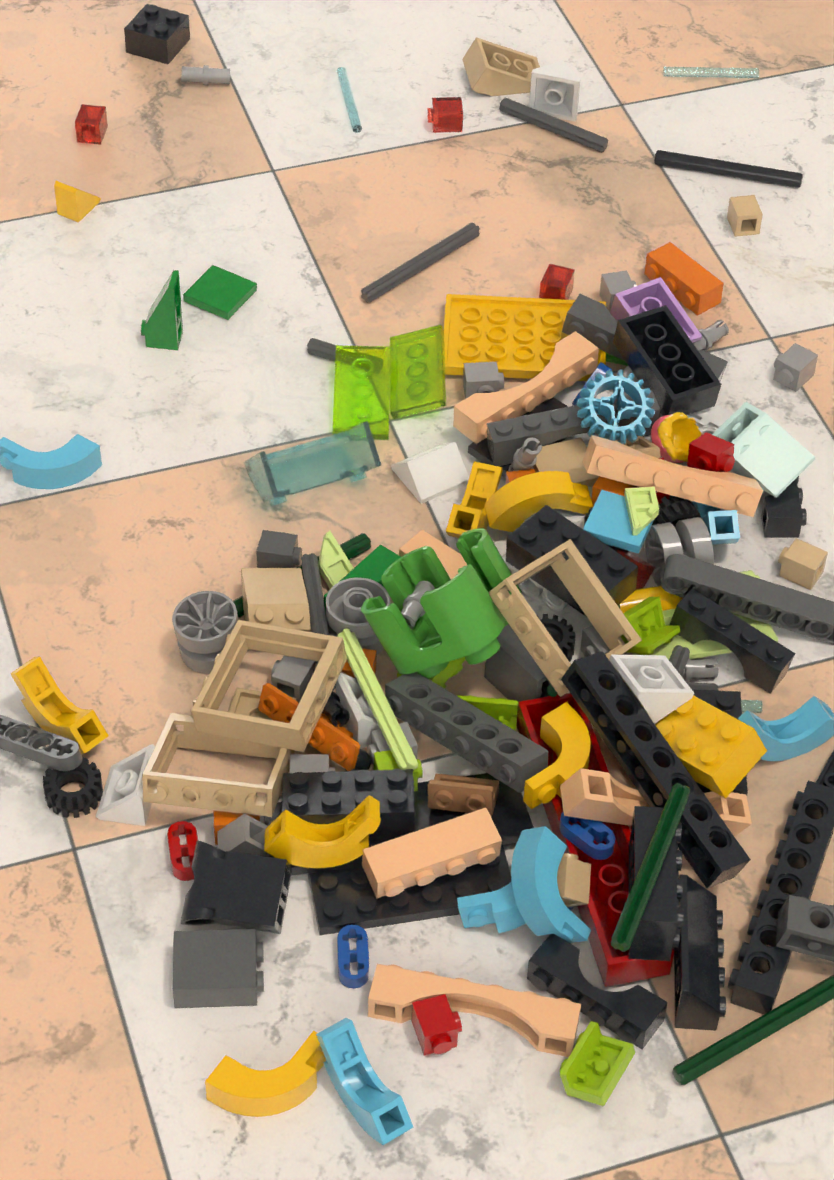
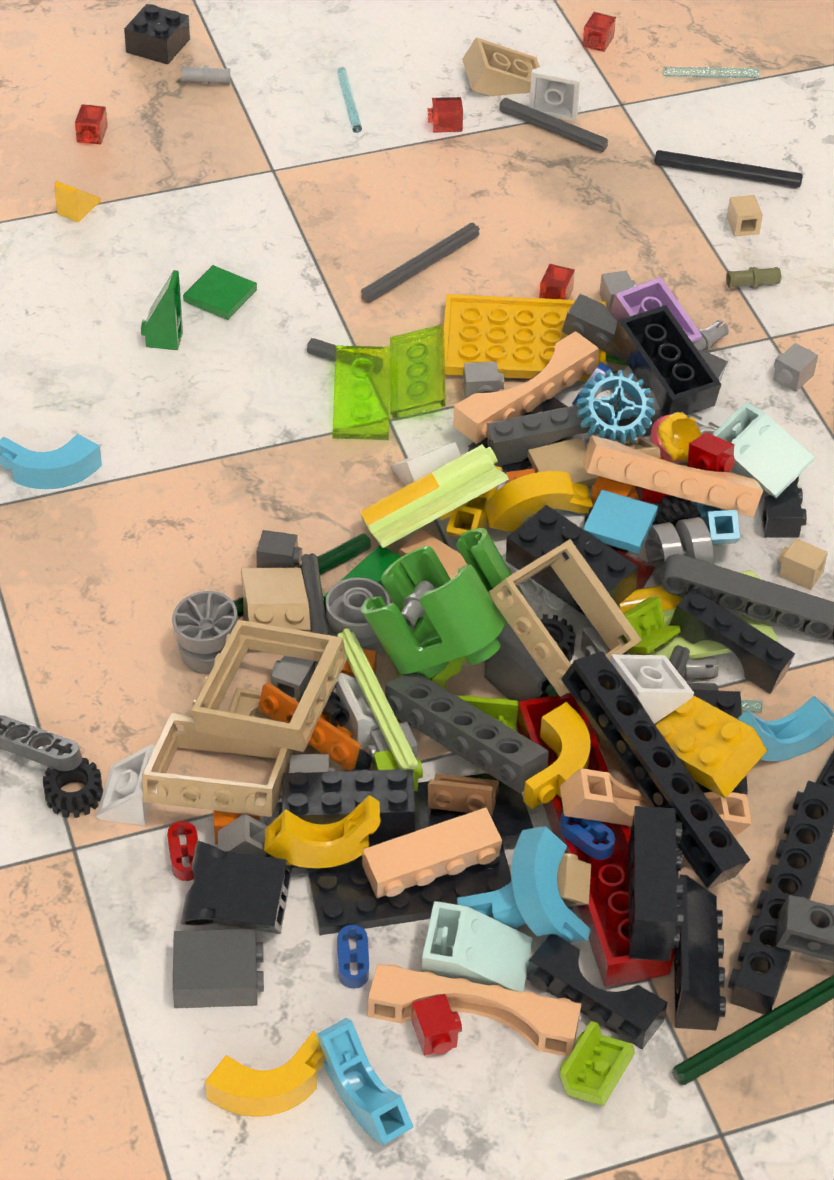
yellow arch [10,656,109,754] -> none
clear light blue windscreen [244,421,381,506] -> none
yellowish green tile [318,531,354,589] -> none
light grey pin [508,437,542,472] -> none
dark green axle [611,783,690,952] -> none
yellowish green tile [624,487,659,536] -> none
orange brick [644,242,724,316] -> none
none -> yellowish green door [359,445,509,548]
none -> light aqua slope [421,901,533,992]
none -> clear red brick [582,12,616,52]
none -> olive pin [726,267,781,288]

